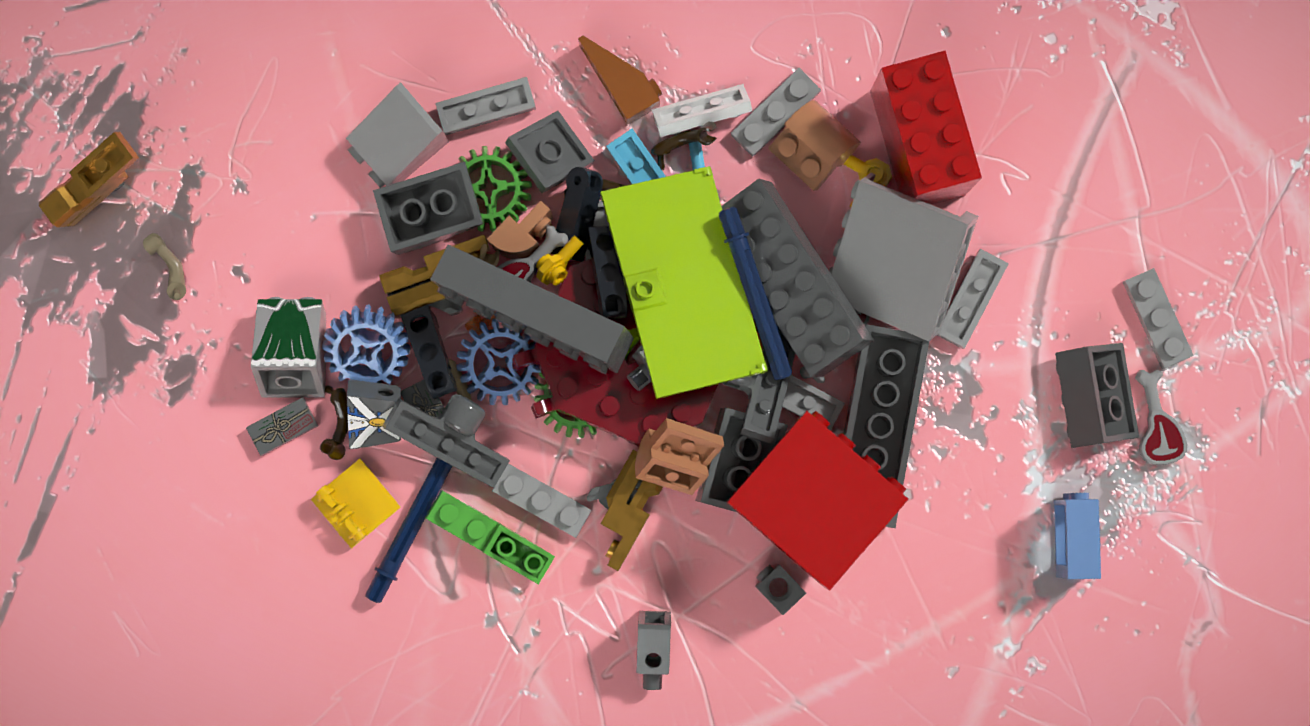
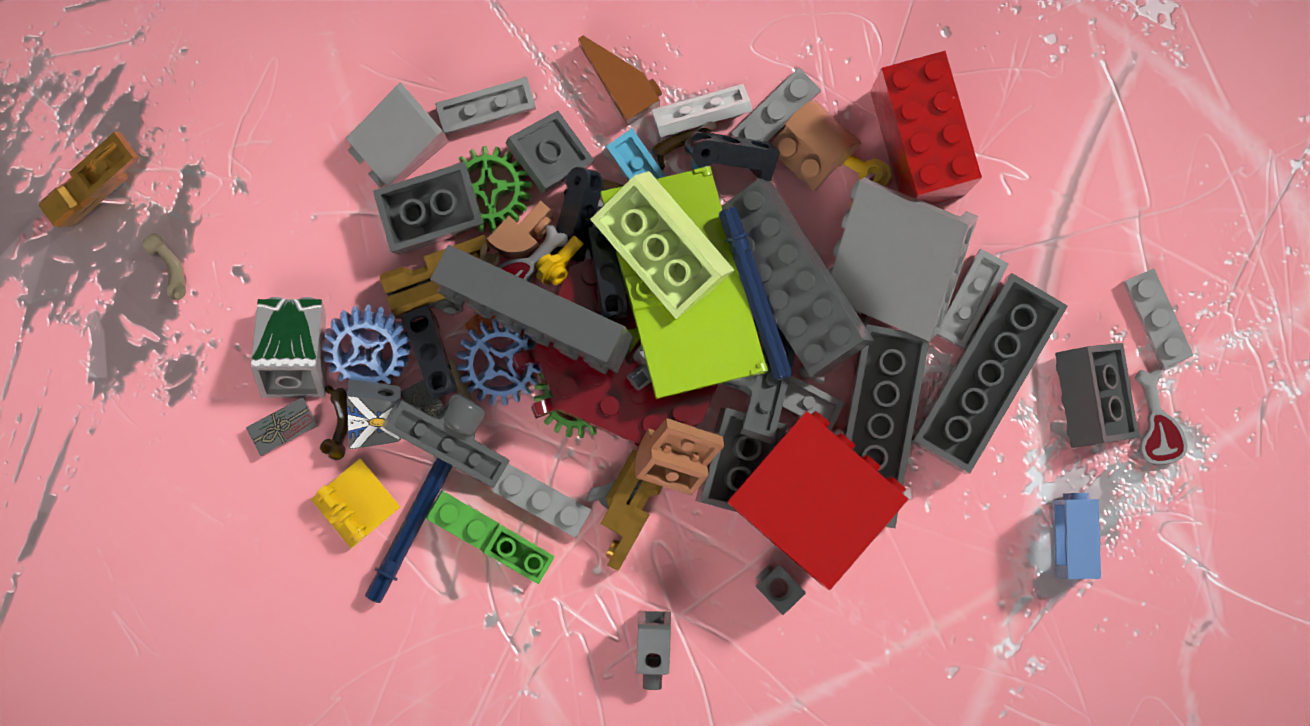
none -> yellowish green slope [590,171,734,319]
none -> black leg [684,132,780,181]
none -> dark grey brick [911,273,1068,474]

